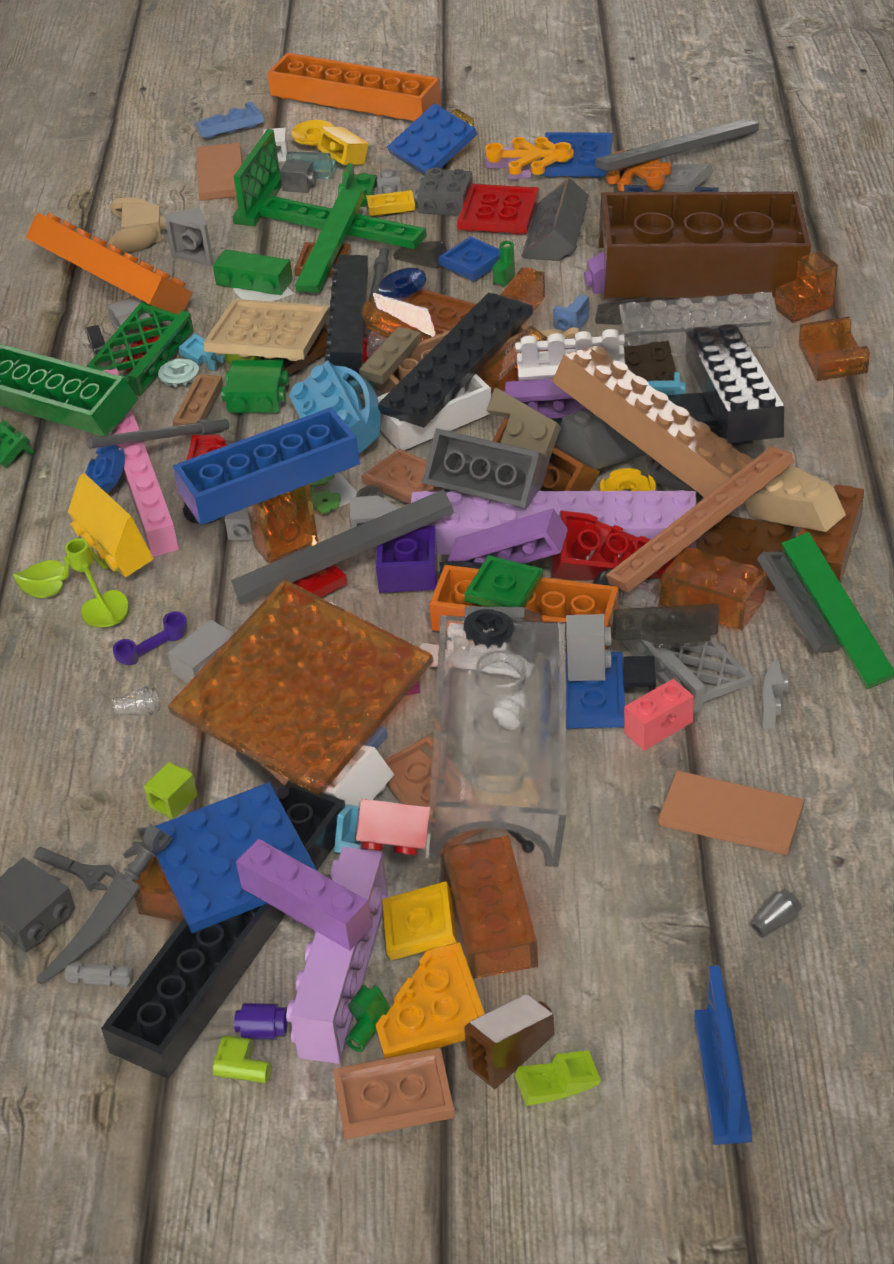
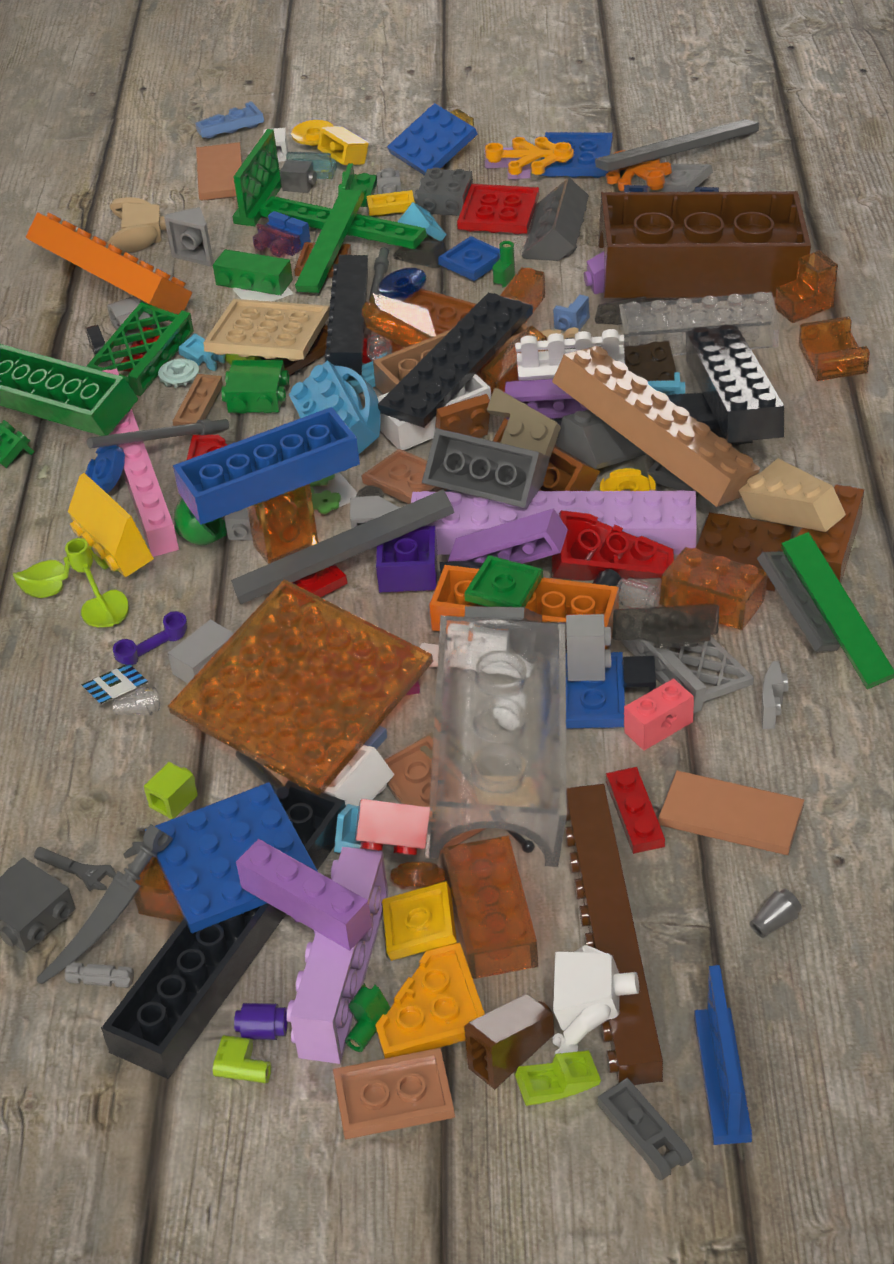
orange brick [267,52,441,122] -> none
dark tan plate [359,327,422,384] -> none
black gear [463,609,514,649] -> none
nougat plate [606,446,794,593] -> none
none -> sticker [81,665,149,704]
none -> green cylinder [174,498,227,545]
none -> clear pink hips [253,211,311,257]
none -> clear orange gear [391,861,445,888]
none -> medium azure panel [398,202,447,247]
none -> dark orange plate [435,394,490,438]
none -> white torso [552,945,639,1054]
none -> reddish brown brick [560,784,663,1085]
none -> dark grey plate [598,1078,693,1180]
none -> red plate [606,767,665,854]

